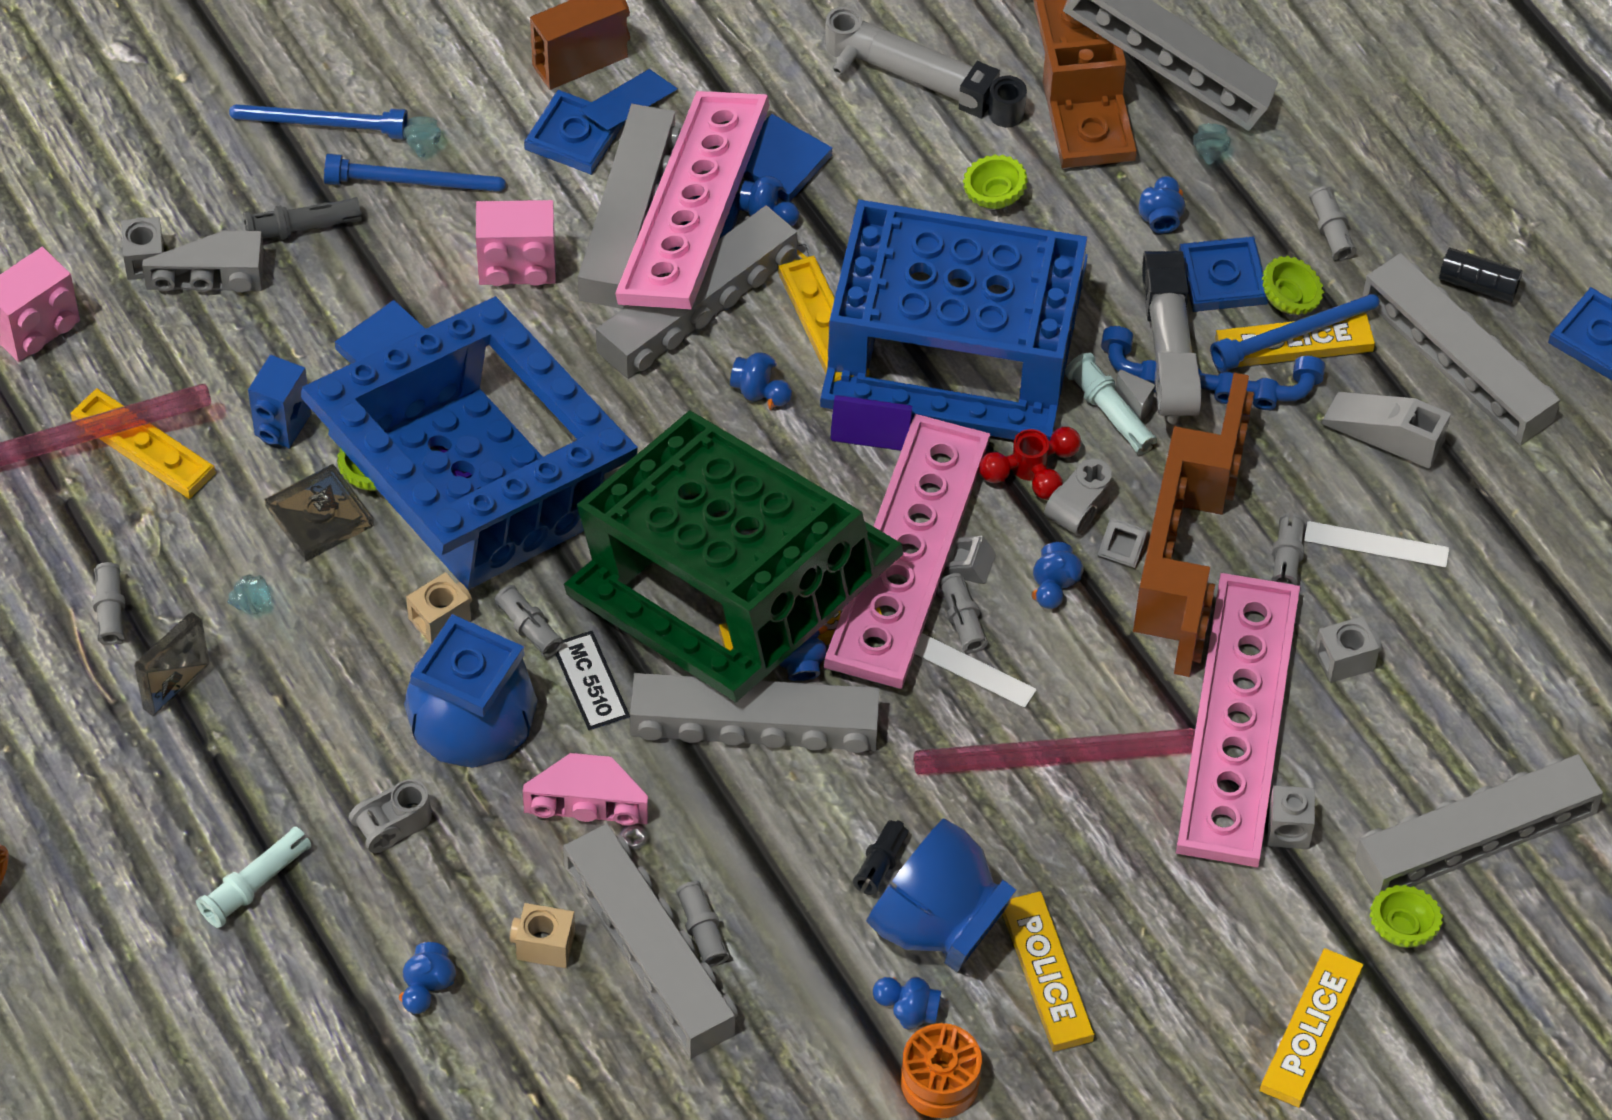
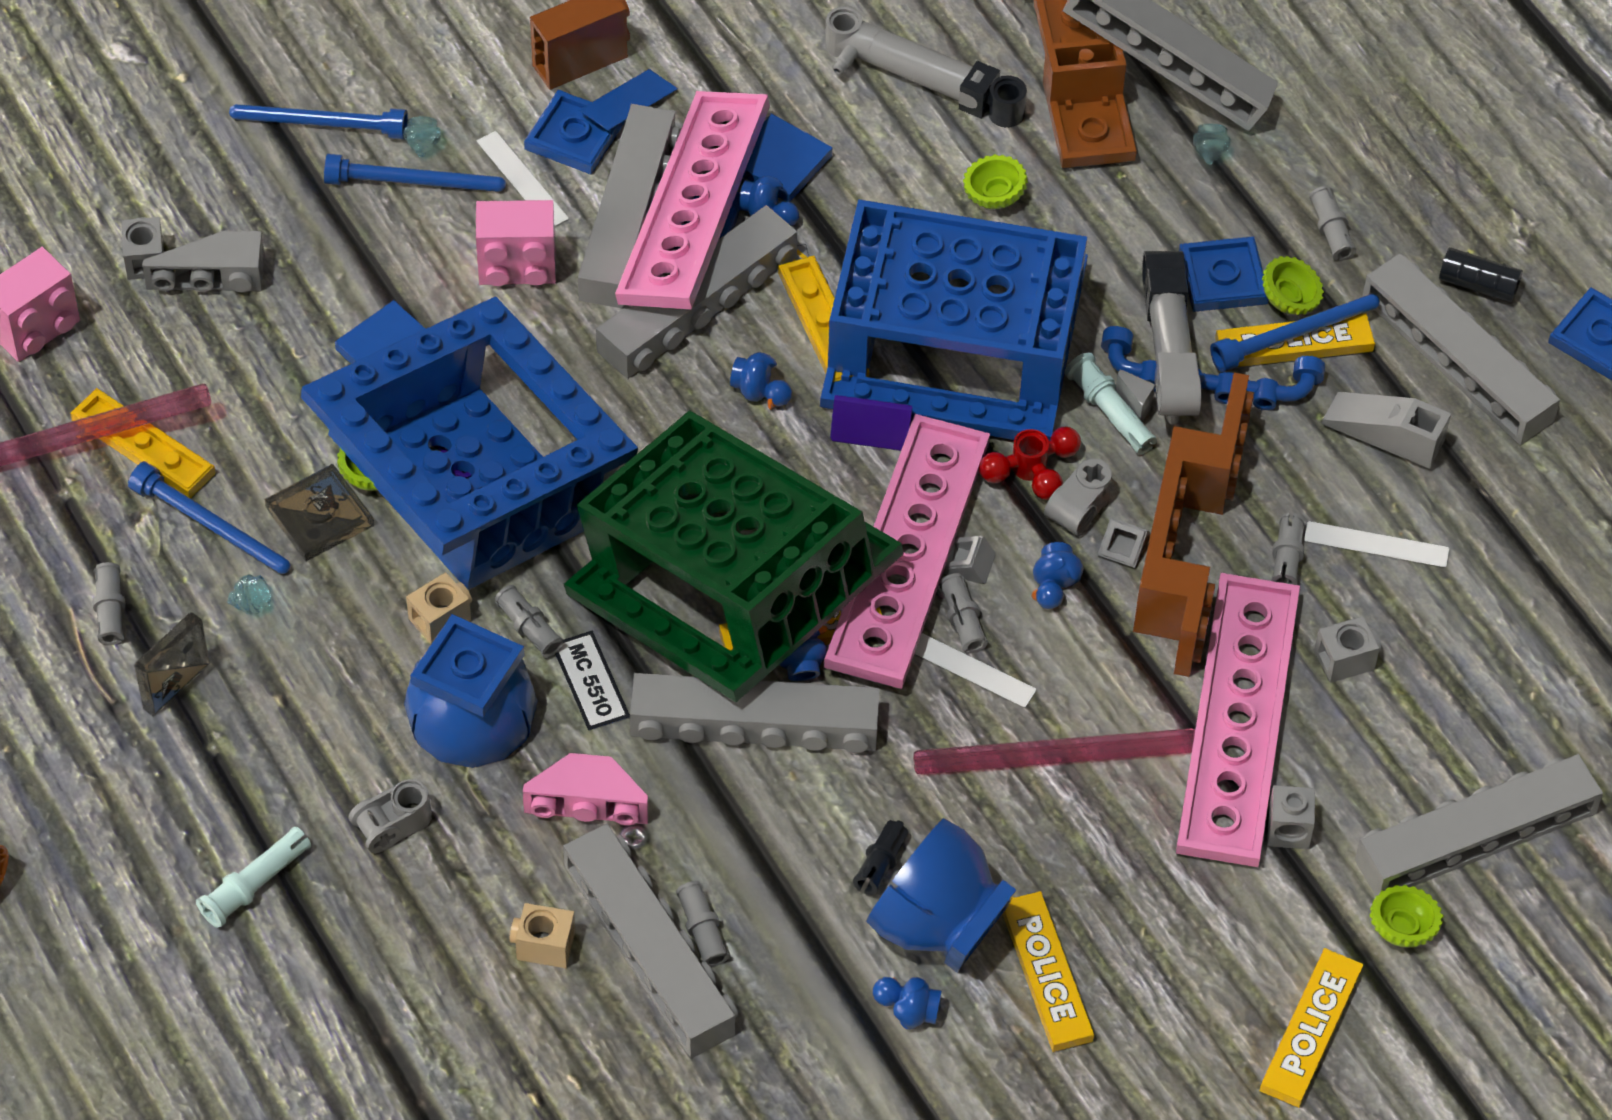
dark grey pin [243,197,361,240] -> none
blue brick [248,355,311,449] -> none
blue animal [399,942,456,1014] -> none
orange wheel [901,1023,982,1118] -> none
blue animal [1138,176,1185,233] -> none
none -> blue piece [128,461,291,574]
none -> white sticker [477,131,569,226]

